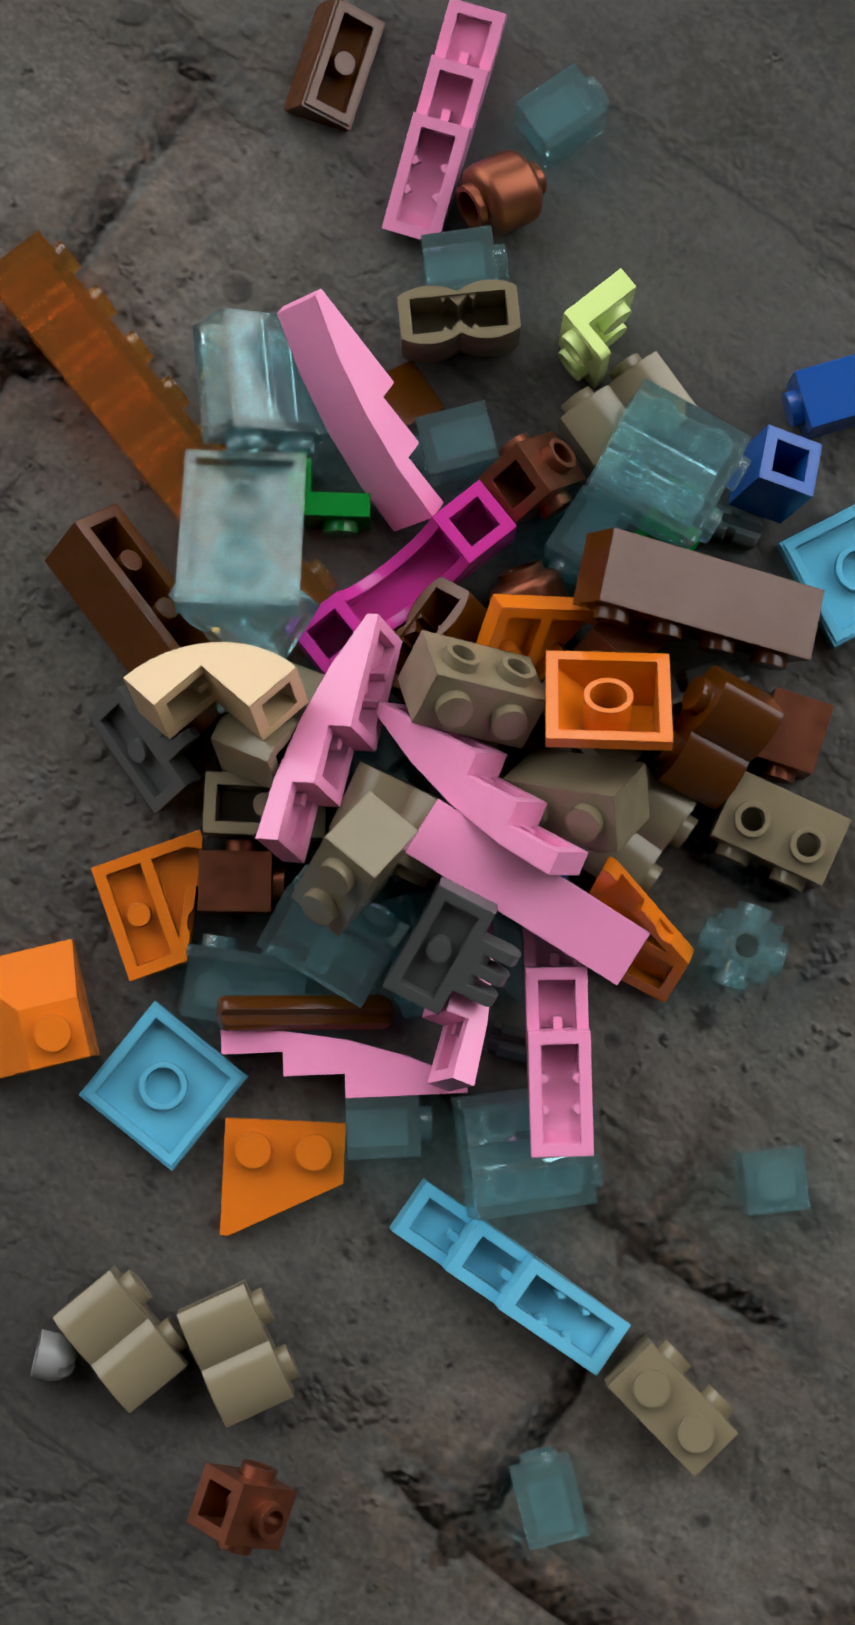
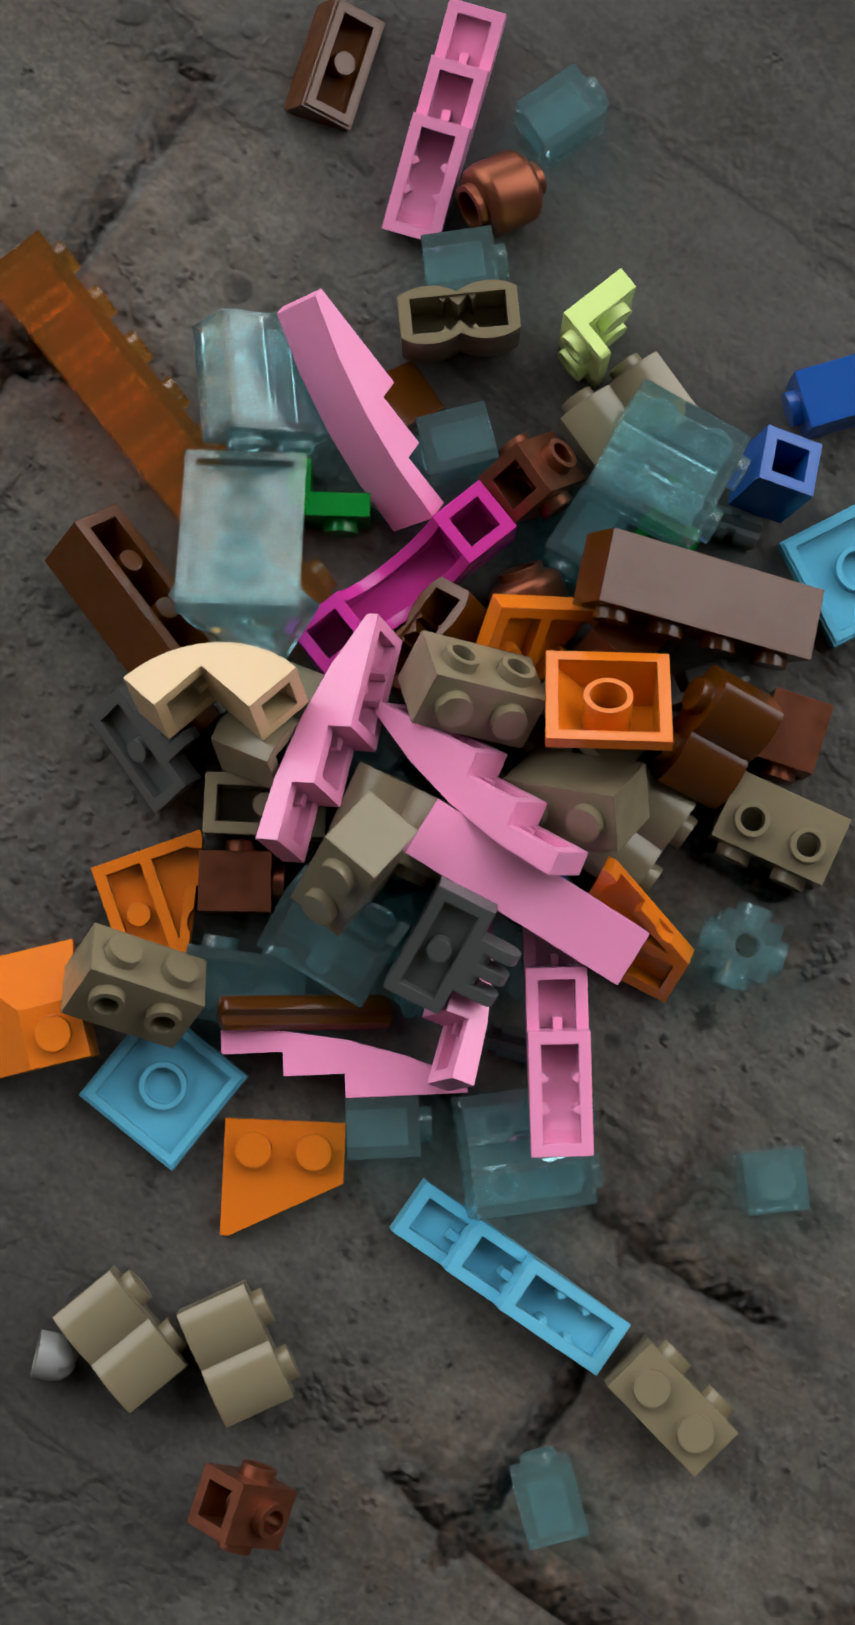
none -> dark tan brick [61,923,207,1049]

